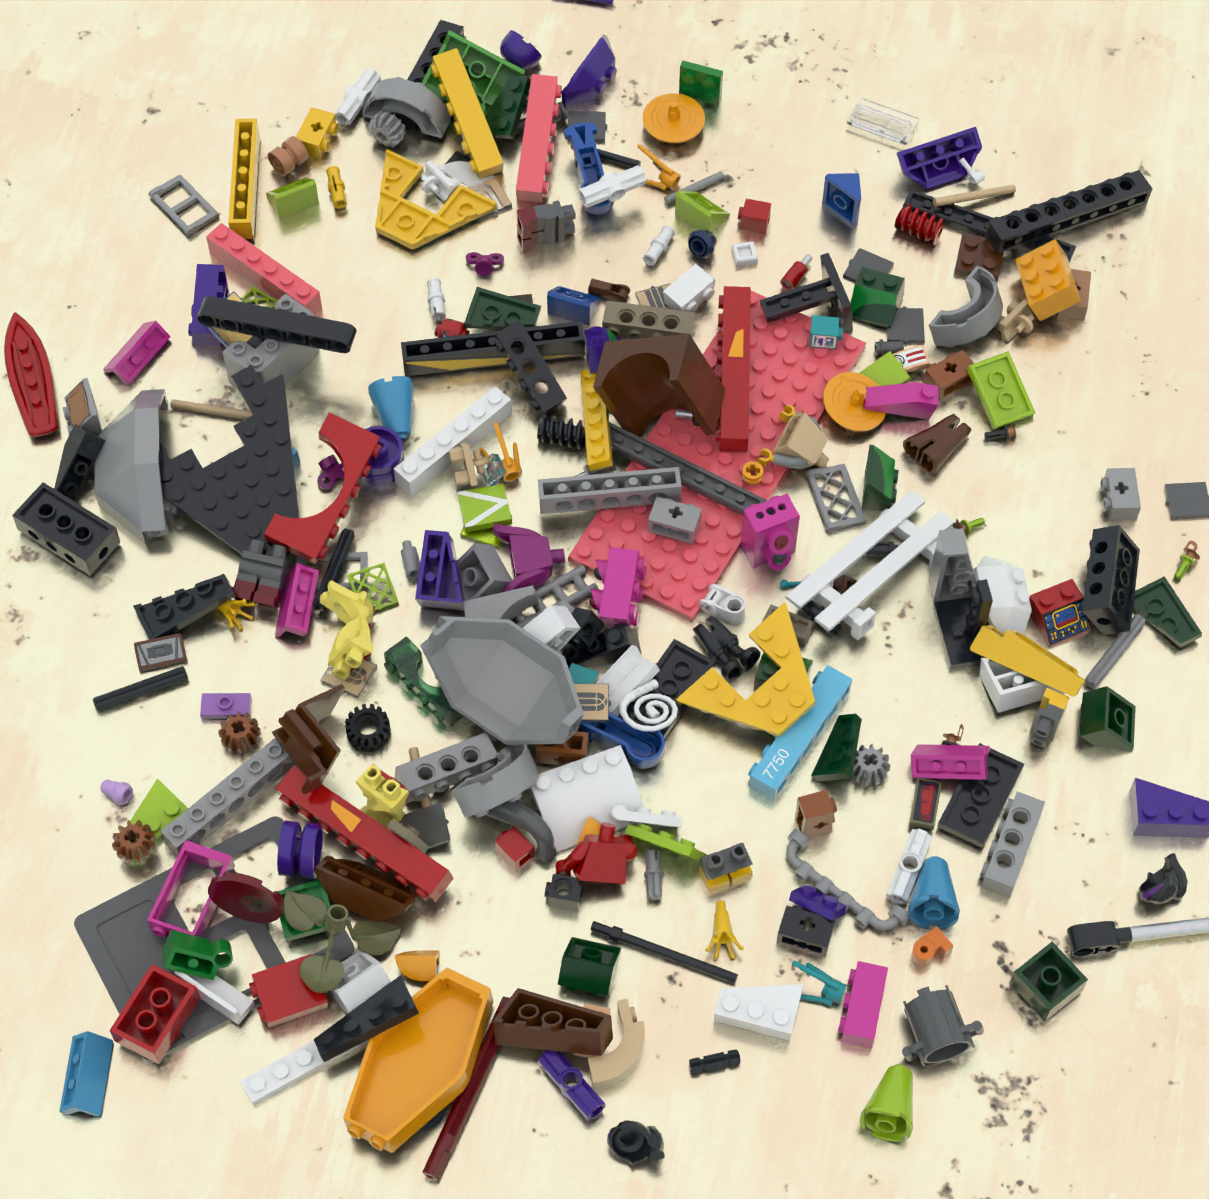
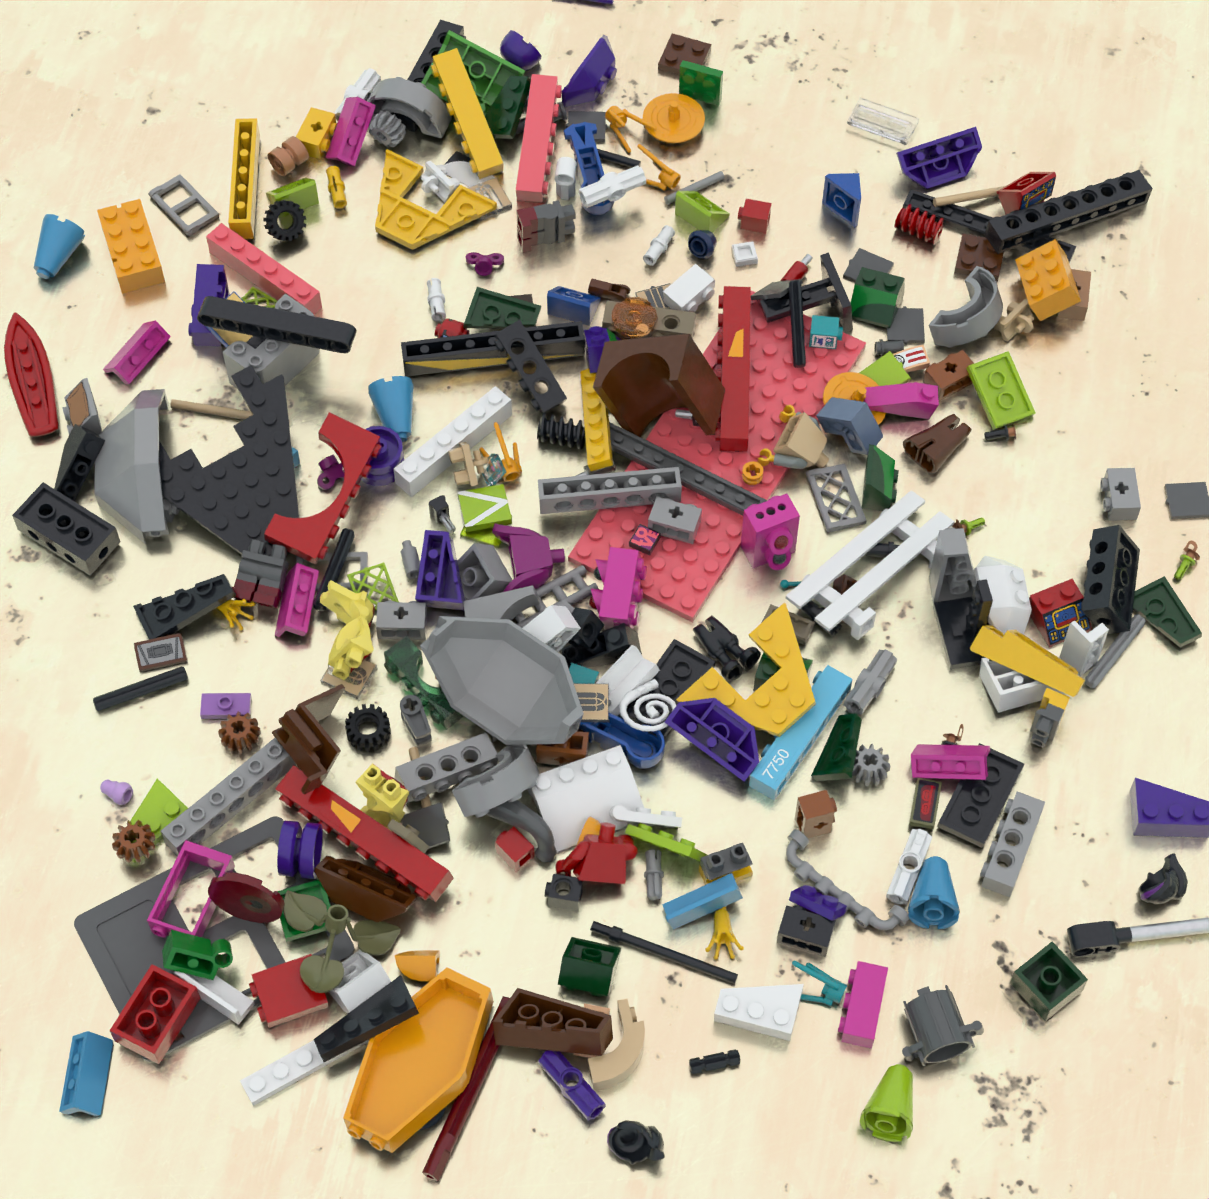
white piece [698,584,745,625] -> none
orange leg [911,926,953,967] -> none
white hand [959,157,985,184] -> none
dark green slope [1080,686,1136,751] -> none
none -> dark azure cone [33,214,86,279]
none -> light orange piece [97,199,165,294]
none -> black tyre [263,200,307,241]
none -> dark pink panel [326,97,376,166]
none -> light grey brick [376,600,427,640]
none -> dark grey piece [400,695,432,746]
none -> black piece [428,495,456,533]
none -> white piece [554,157,577,200]
none -> light orange plant [605,106,656,153]
none -> clear orange tile [612,297,657,338]
none -> tile [629,524,661,555]
none -> reddish brown plate [658,33,712,75]
none -> dark azure panel [662,873,743,930]
none -> dark purple wedge [665,698,759,782]
none -> dark grey piece [751,279,803,300]
none -> black axle [789,280,806,368]
none -> sand blue panel [816,397,883,455]
none -> light grey piece [844,649,897,715]
none -> red slope [997,172,1056,215]
none -> white panel [1059,621,1109,677]

